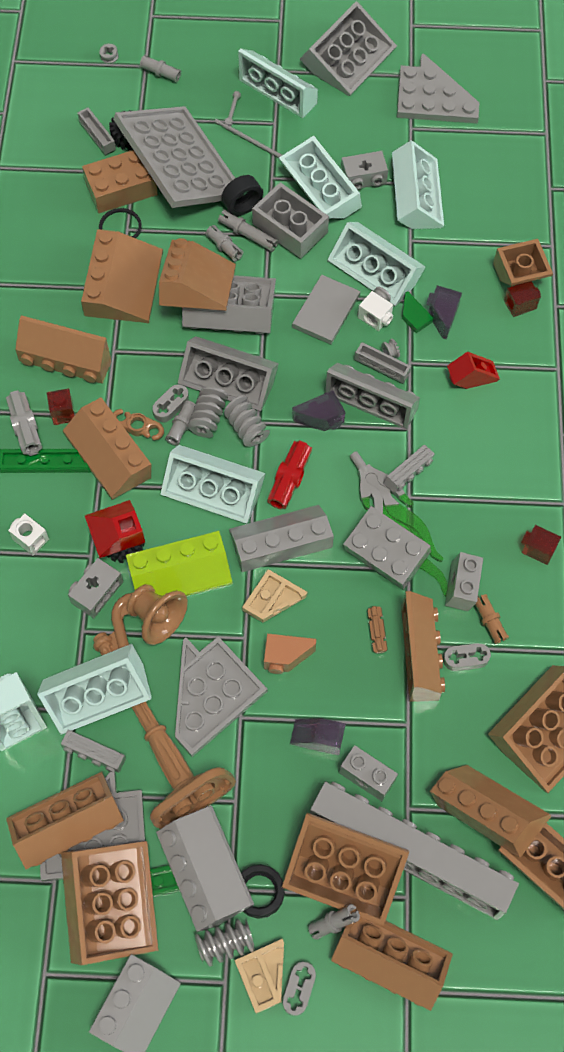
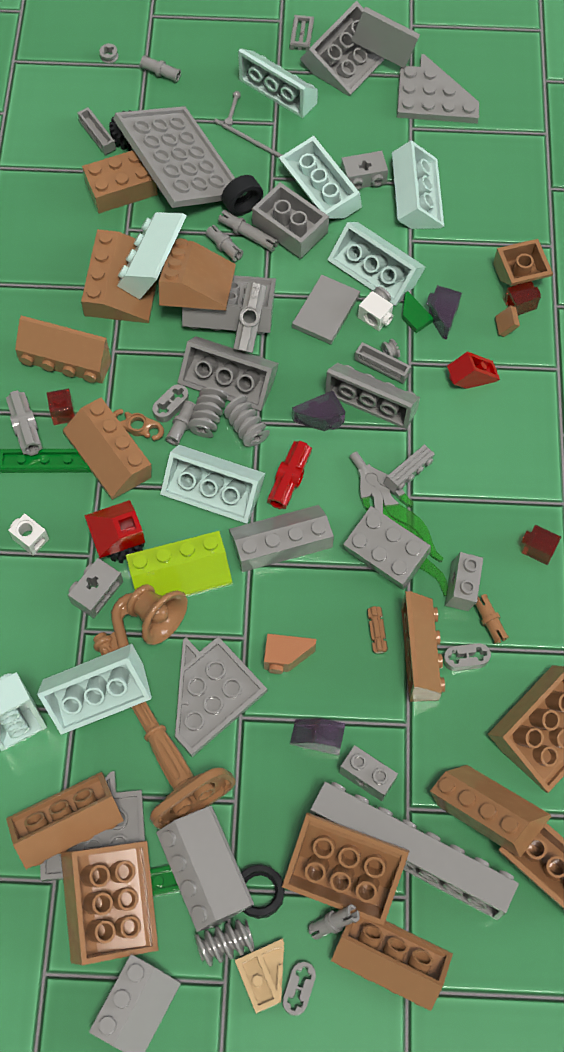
light grey piece [61,730,126,773] -> none
black piece [99,208,142,238] -> none
tan wing [242,569,308,623] -> none
none -> light aqua slope [117,212,187,300]
none -> light grey piece [233,282,267,353]
none -> light grey tile [290,15,314,51]
none -> light grey tile [351,7,420,68]
none -> medium nougat tile [495,305,520,337]

